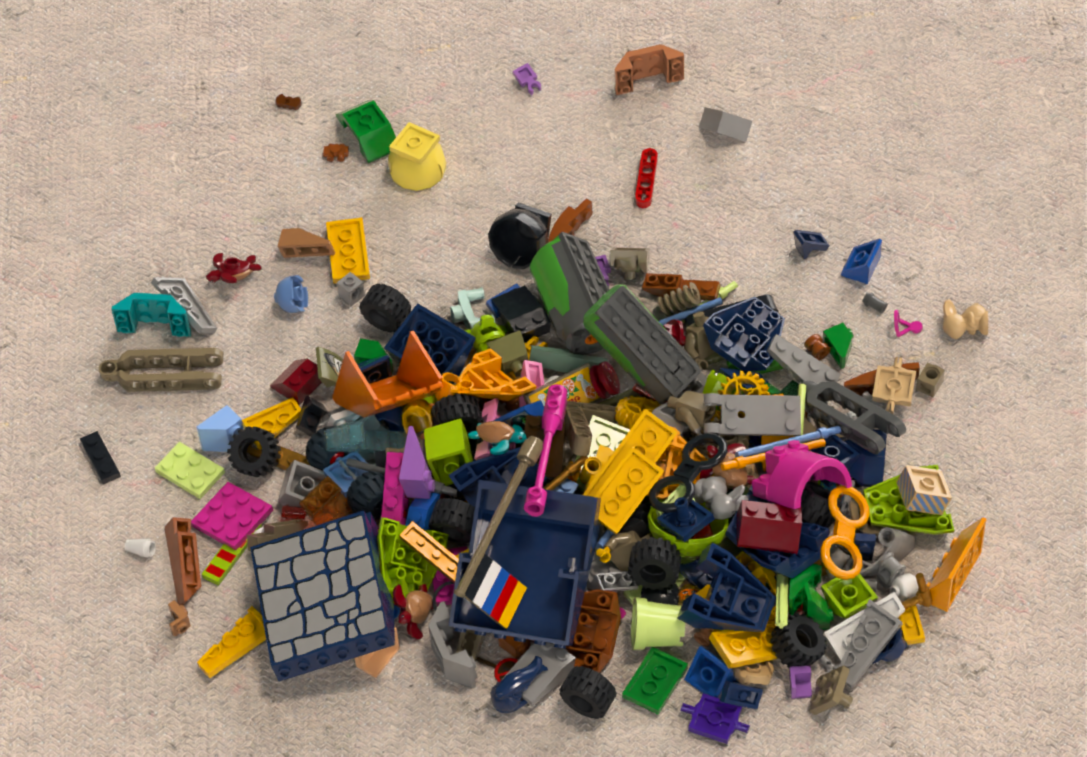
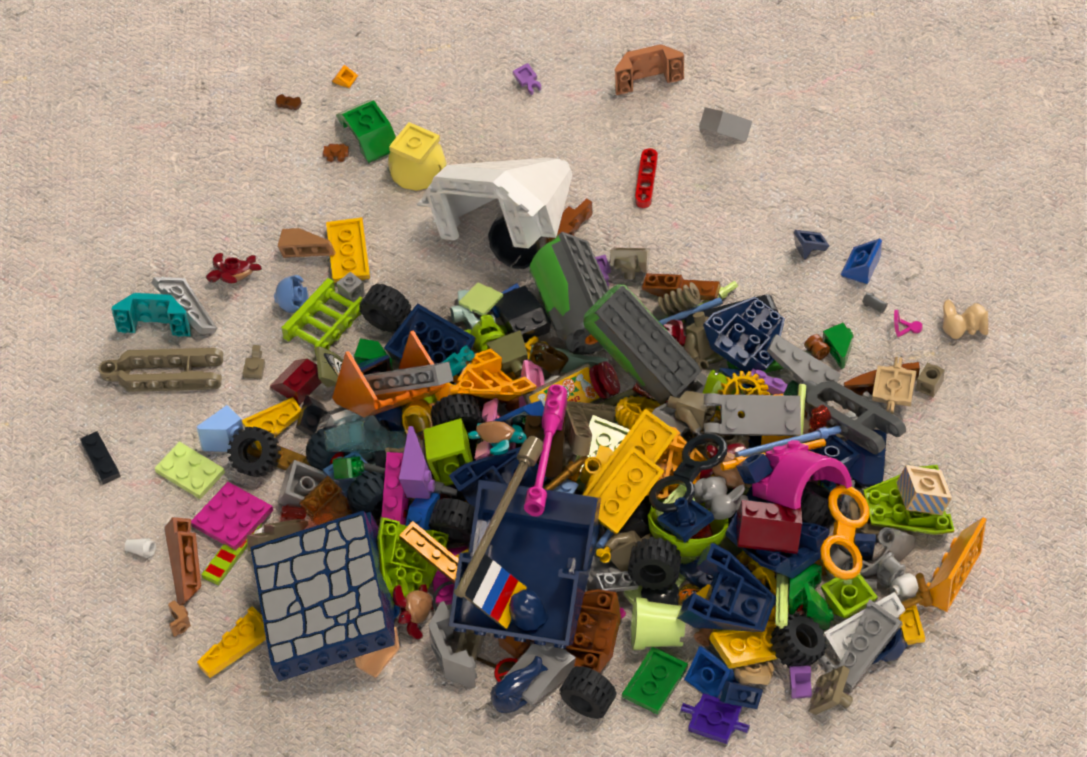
none -> dark tan plate [243,345,265,379]
none -> lime fence [281,278,363,354]
none -> light orange slope [332,65,358,88]
none -> green slope [332,456,364,479]
none -> light grey brick [364,362,453,395]
none -> white piece [417,158,572,248]
none -> teal plate [442,345,476,378]
none -> yellowish green piece [459,282,503,315]
none -> dark blue hair [509,589,548,631]
none -> dark brown piece [530,342,569,376]
none -> dark blue brick [736,454,773,484]
none -> medium lavender plate [751,369,788,395]
none -> clear red connector [808,404,831,441]

